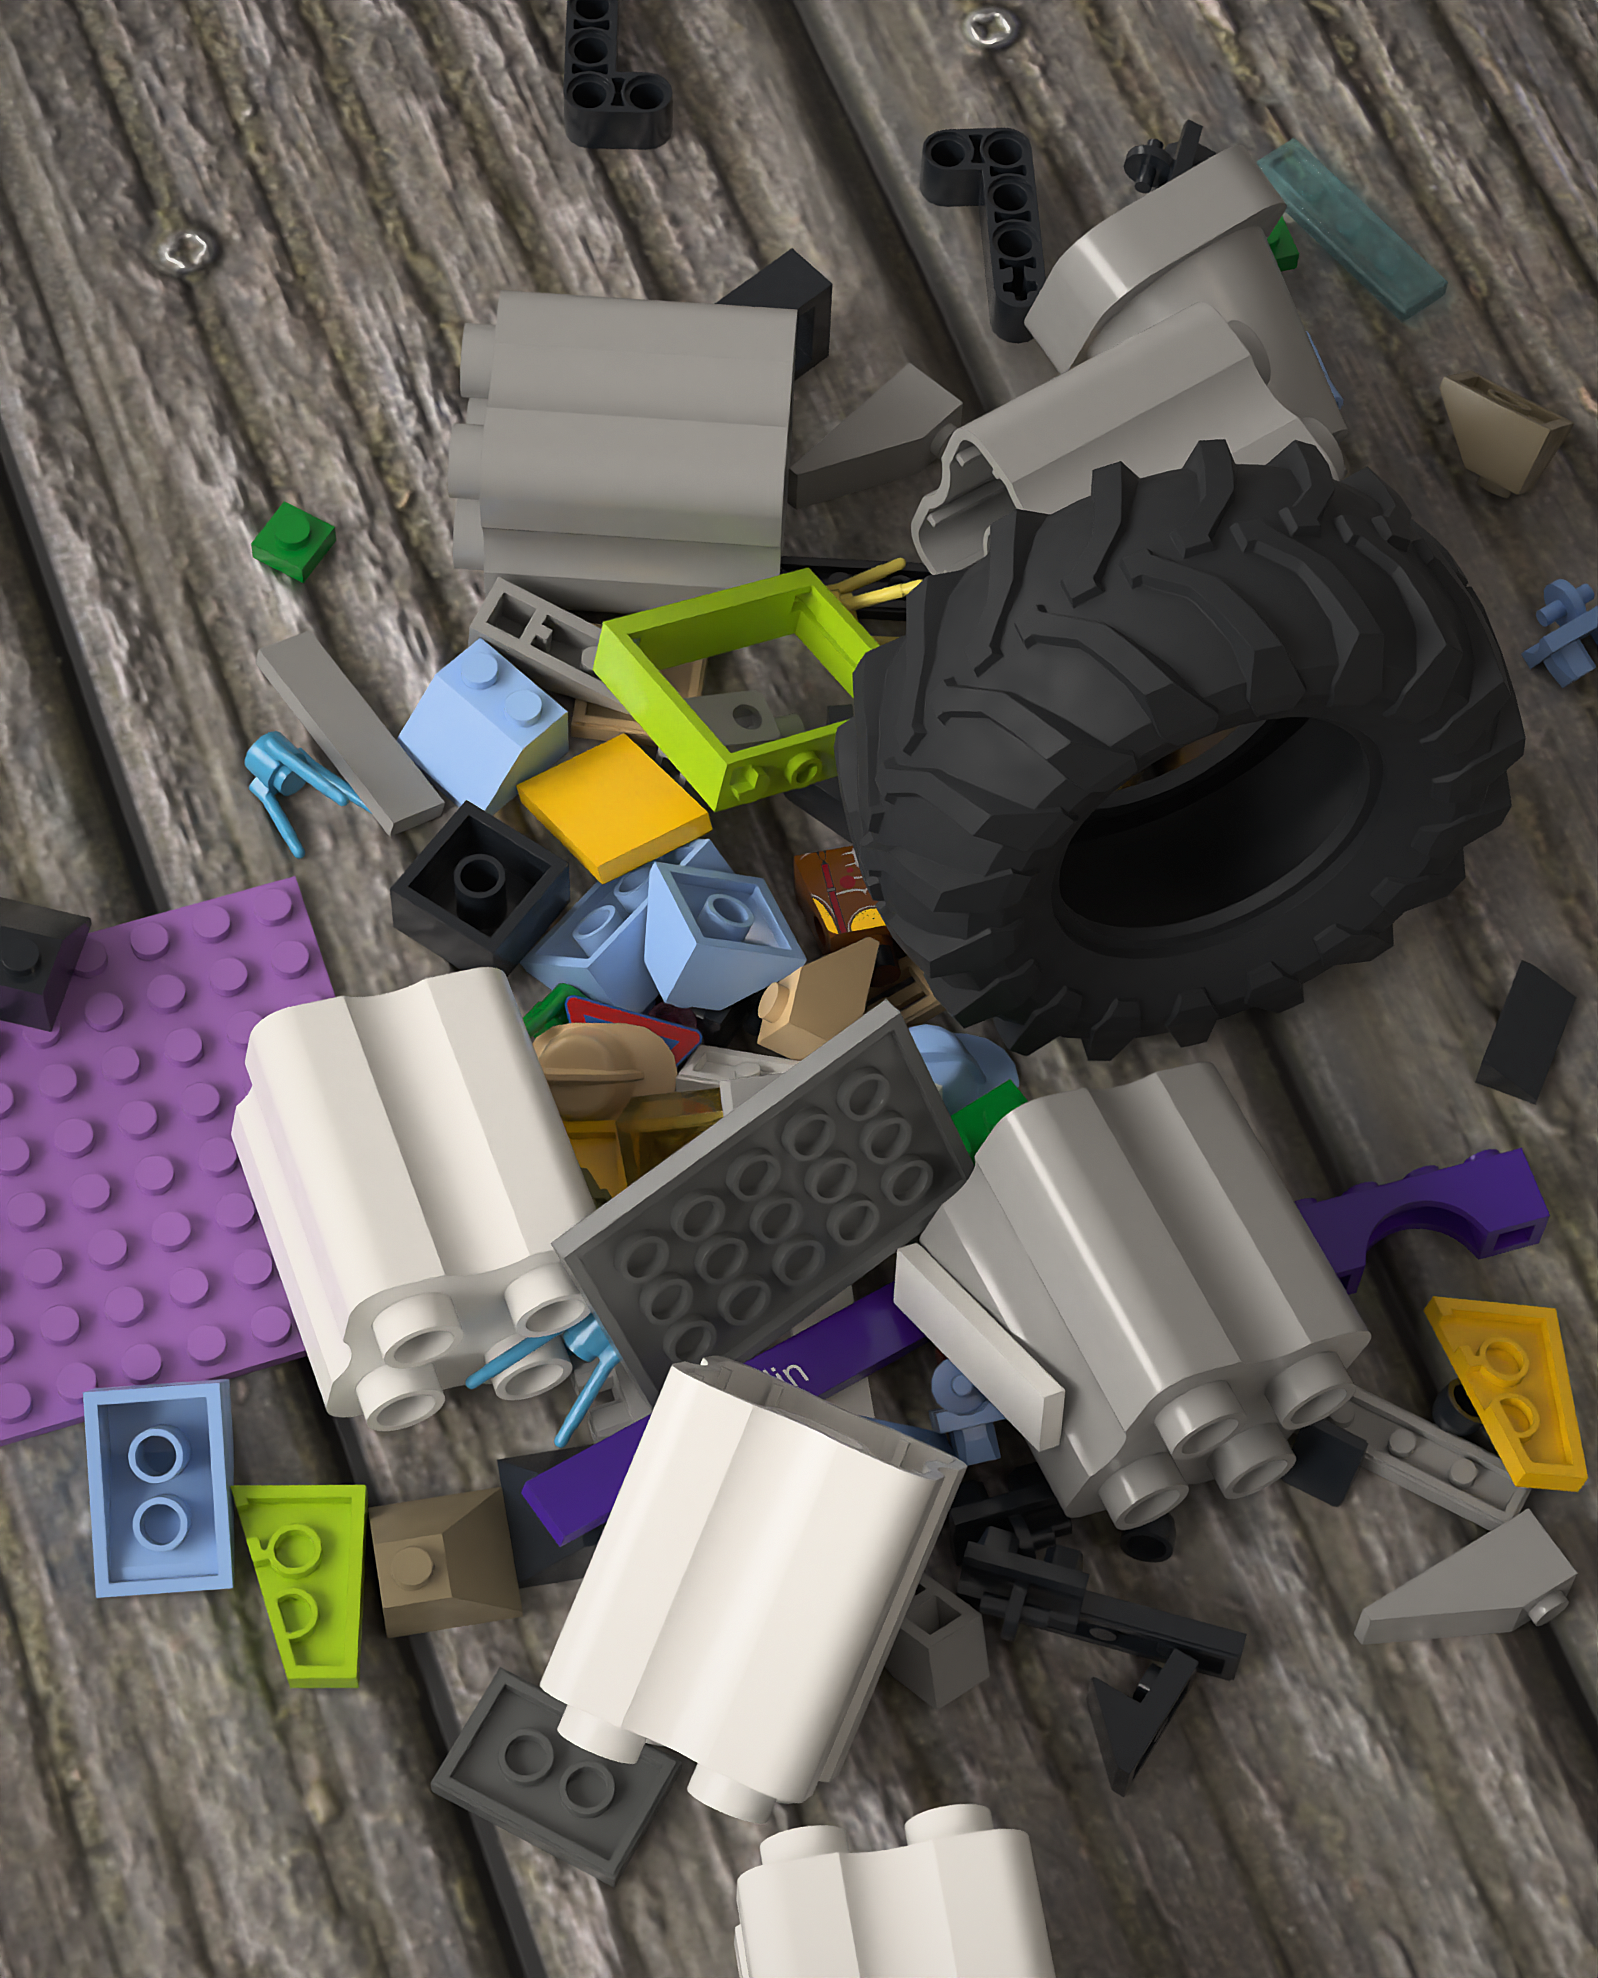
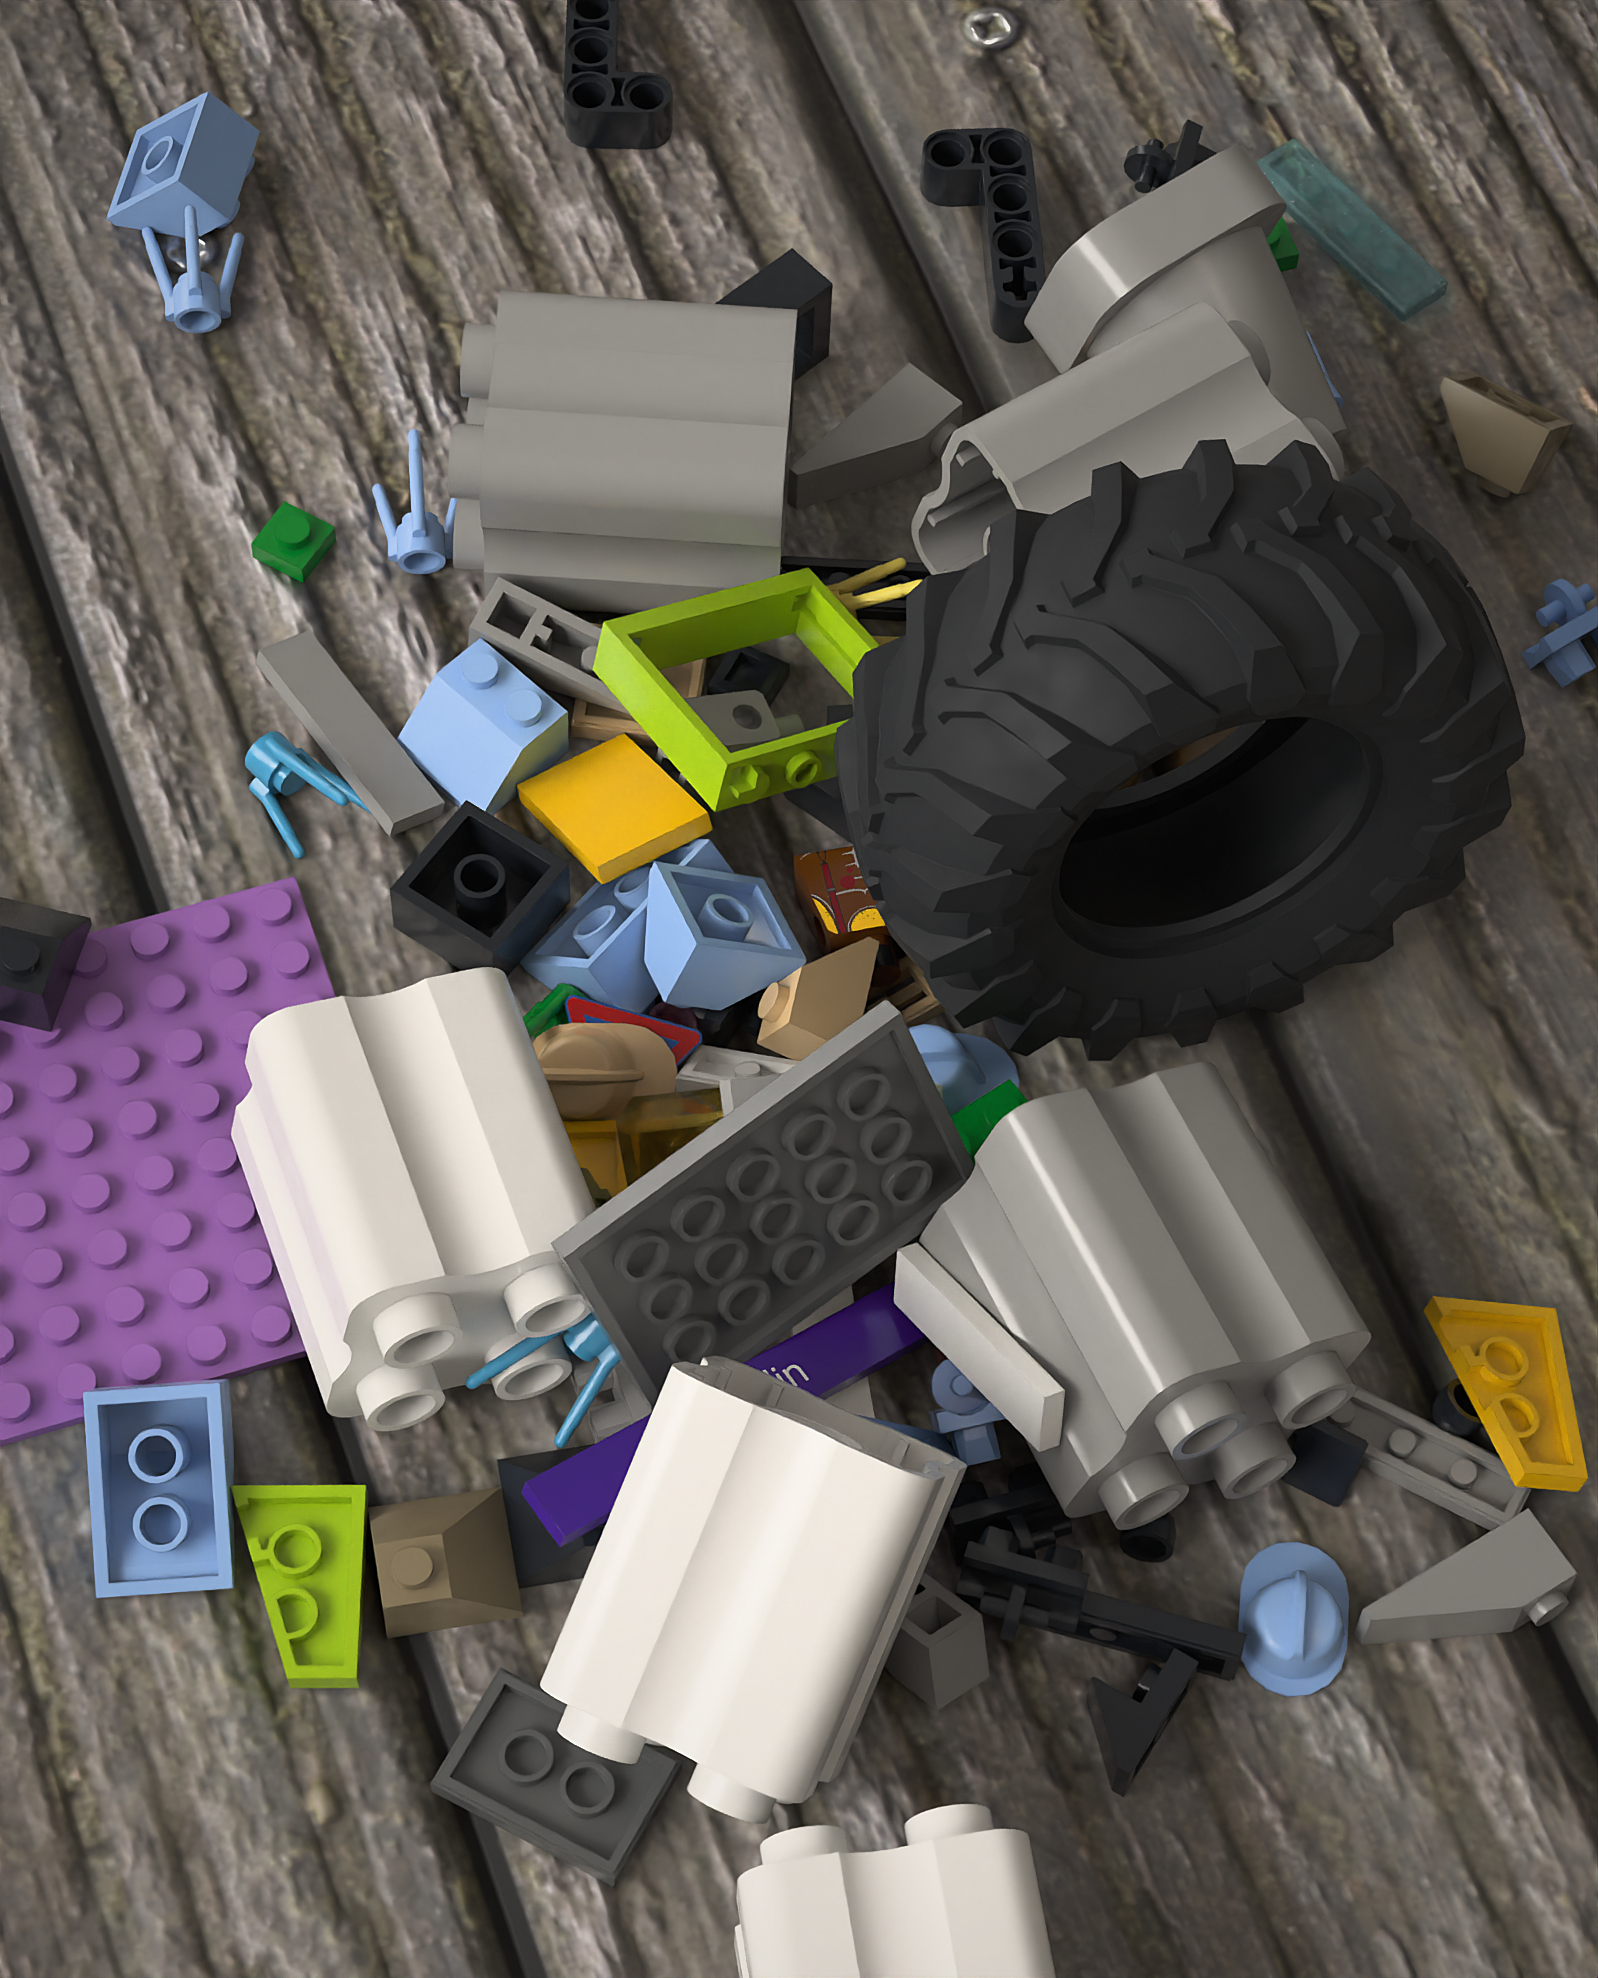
dark purple arch [1294,1148,1550,1295] -> none
black slope [1475,960,1577,1105] -> none
none -> light blue slope [106,91,260,238]
none -> light blue plant [142,205,244,333]
none -> light blue plant [372,429,457,574]
none -> black tile [707,646,790,708]
none -> light blue piece [1238,1542,1349,1697]

